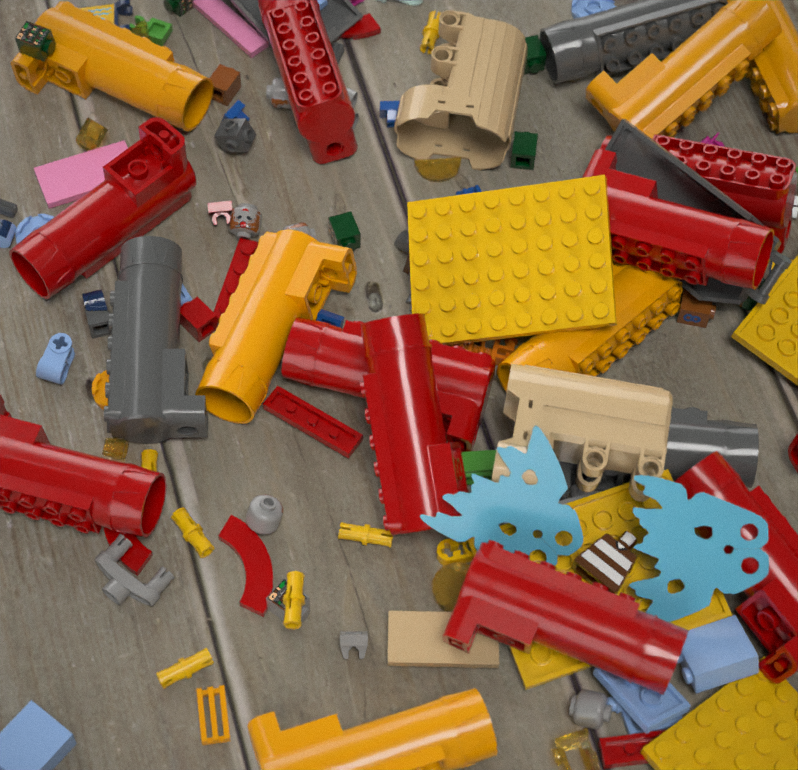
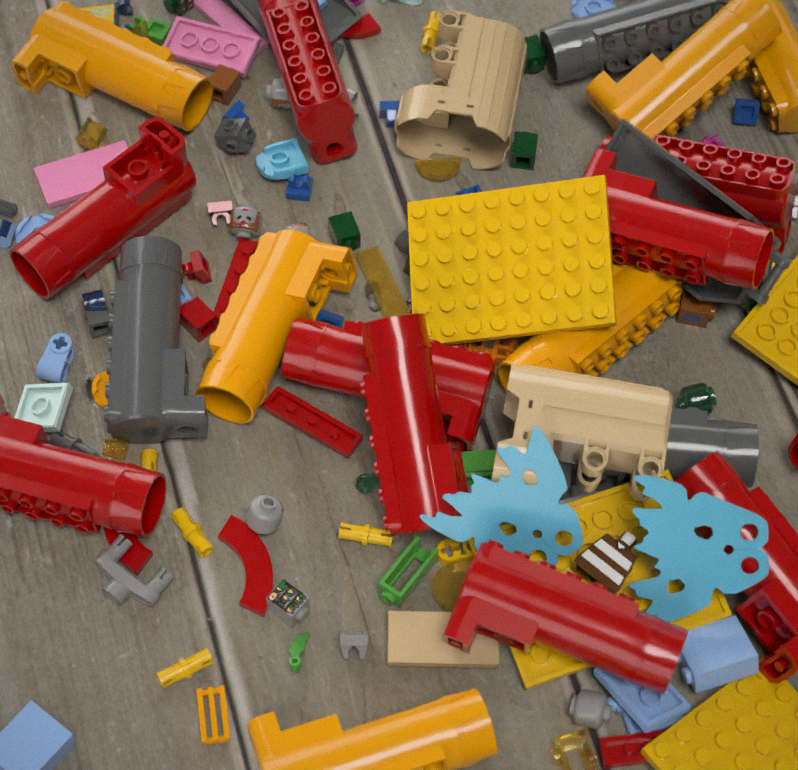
brick [15,21,56,62] -> none
yellow pin [283,571,305,629] -> none
none -> light aqua tile [14,383,73,432]
none -> dark grey axle [50,429,99,457]
none -> bright pink tile [163,16,262,78]
none -> red tile [182,250,212,285]
none -> medium azure tile [256,138,309,180]
none -> blue tile [286,173,313,202]
none -> bright green piece [289,632,310,673]
none -> clear yellow tile [355,246,411,318]
none -> clear green arm [355,472,380,494]
none -> bright green window [378,535,439,609]
none -> clear green head [676,382,717,415]
none -> blue tile [733,98,760,125]

